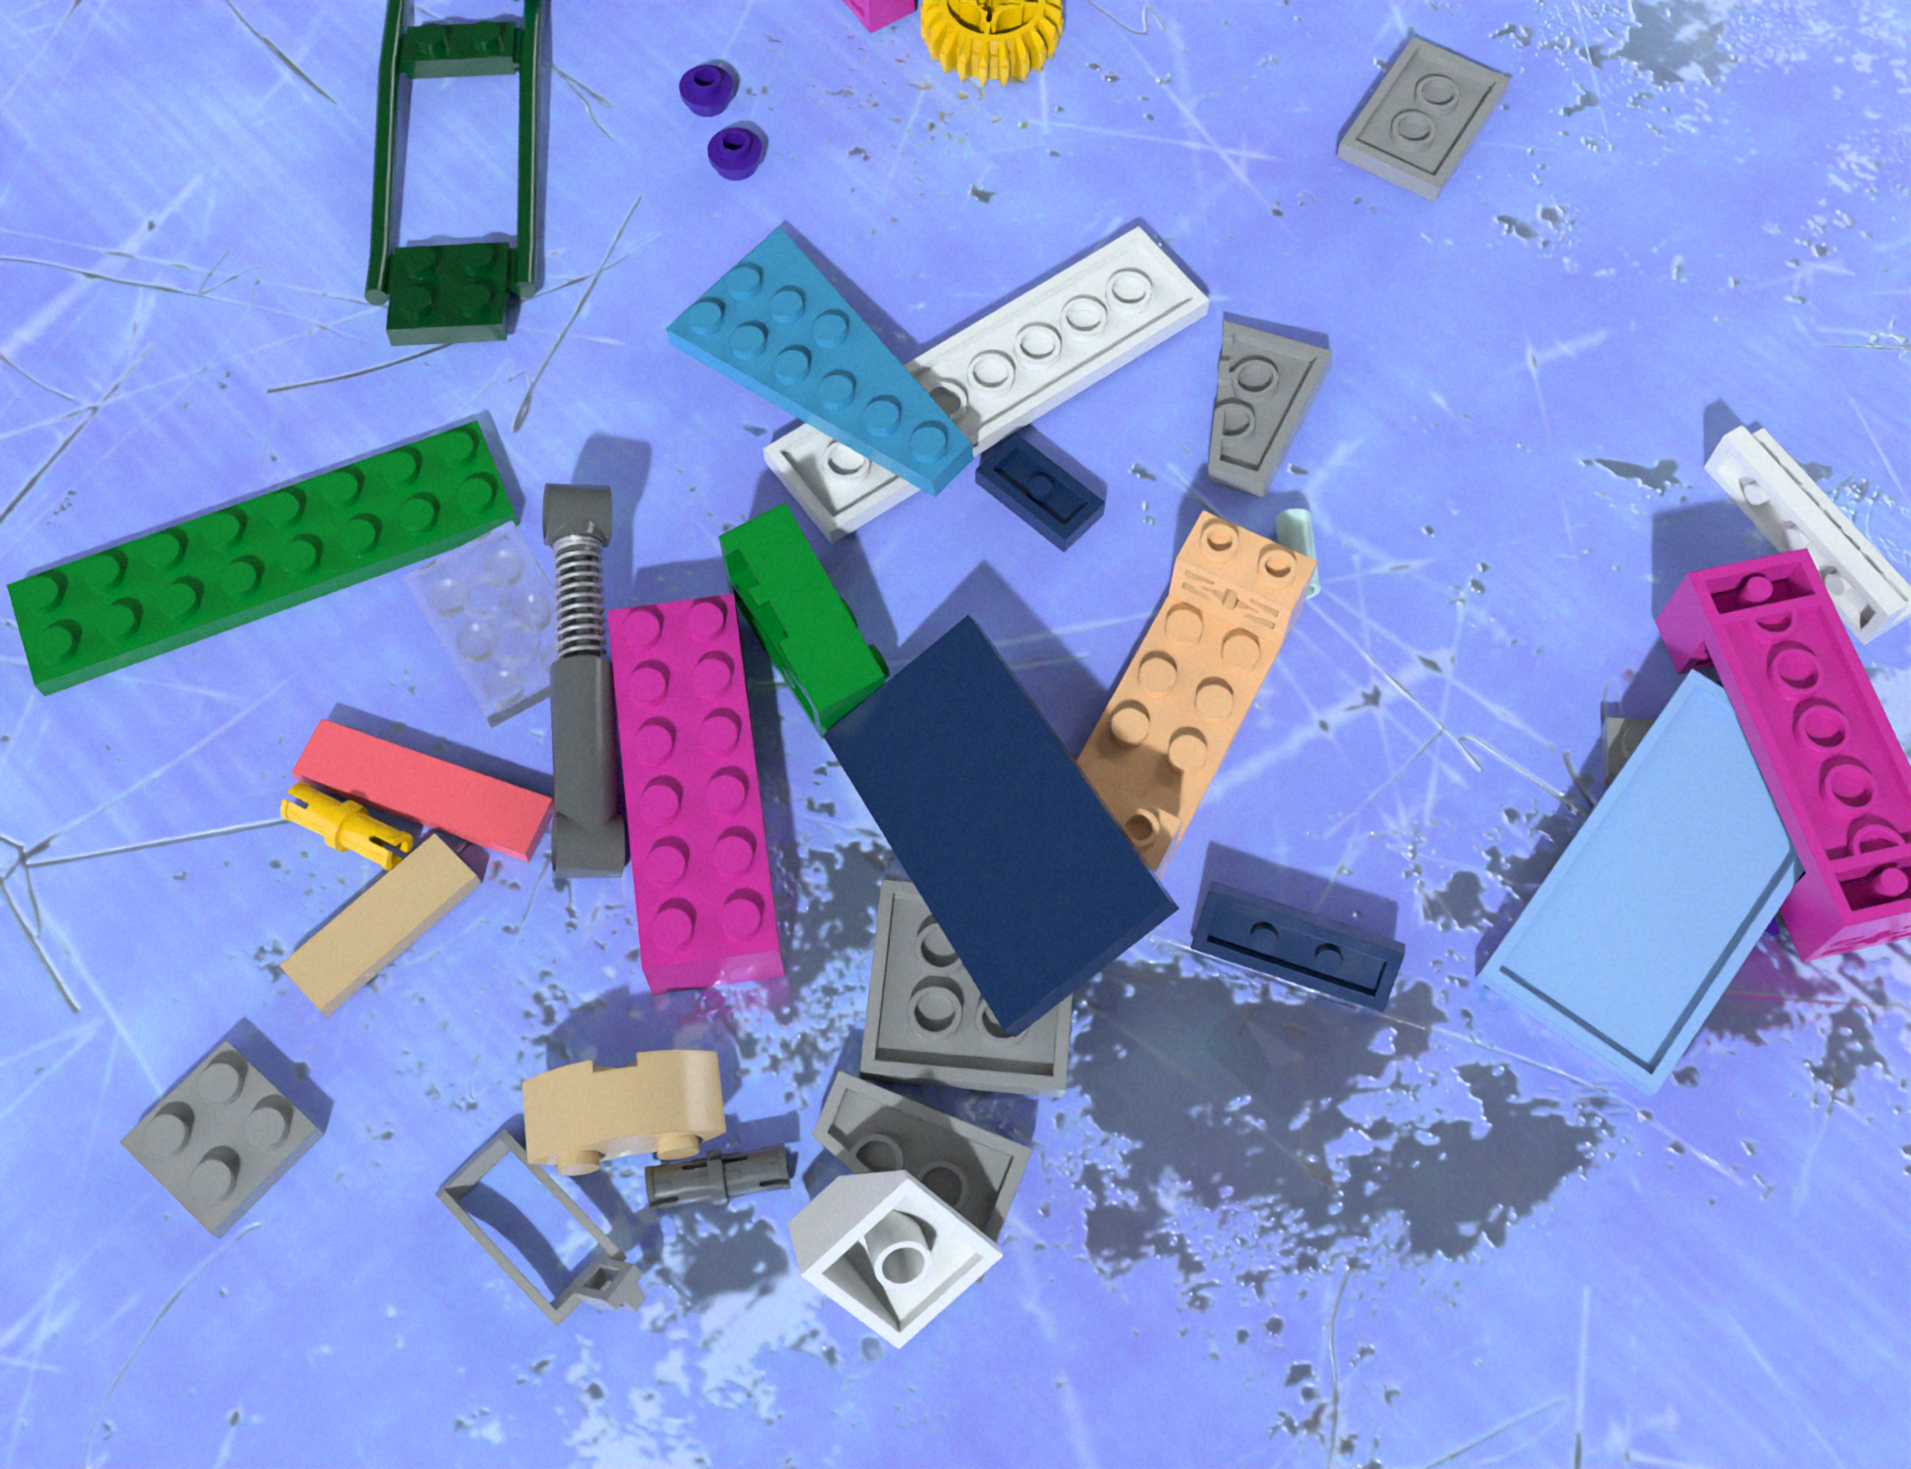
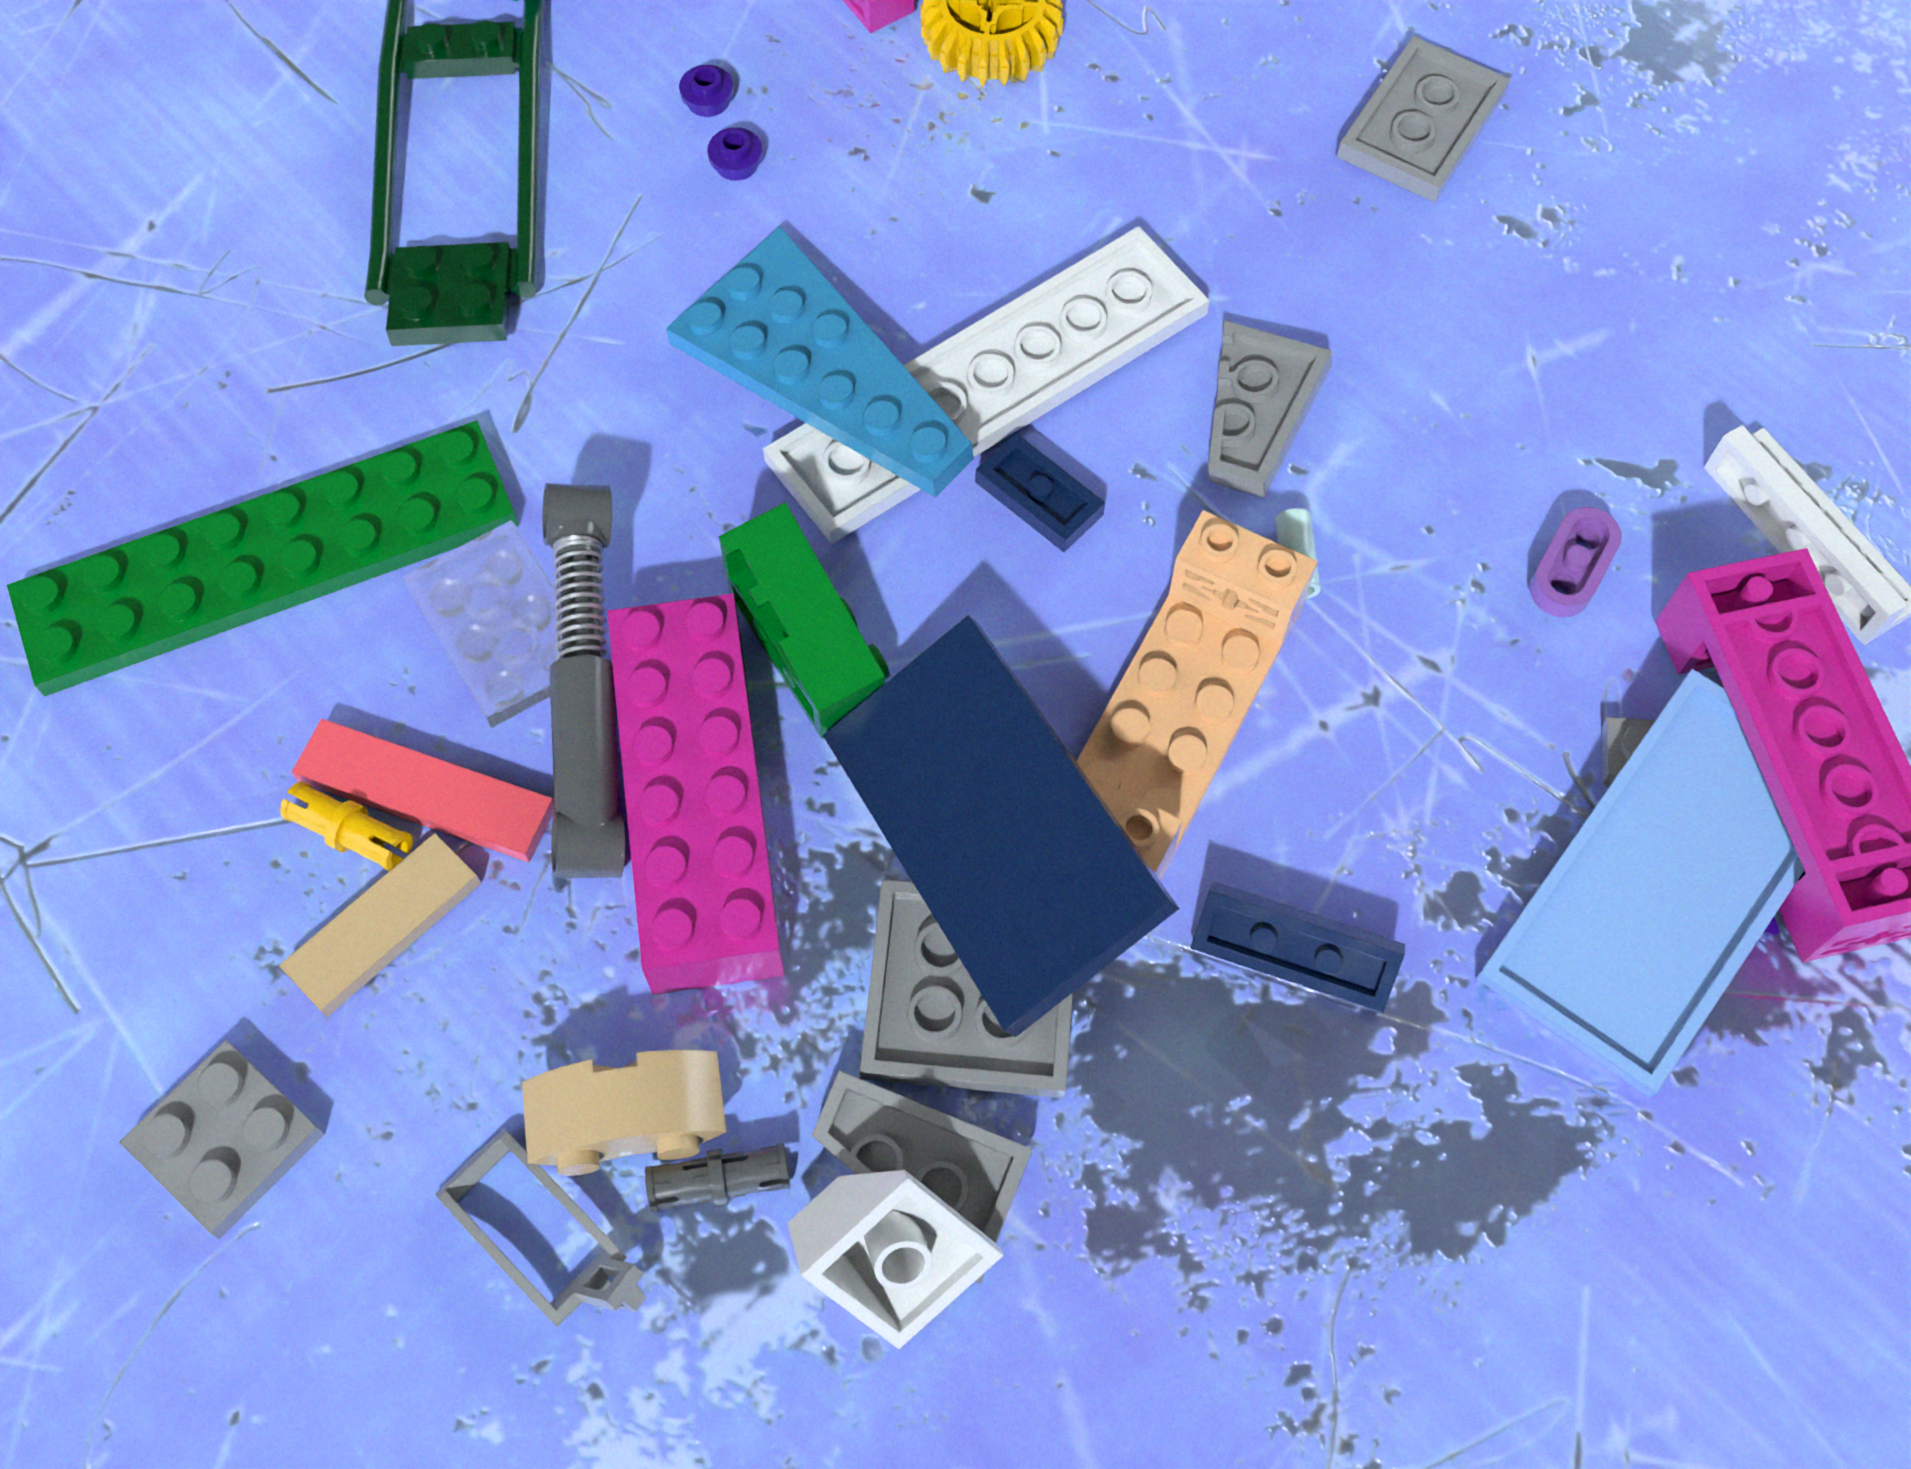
none -> medium lavender plate [1530,507,1622,617]

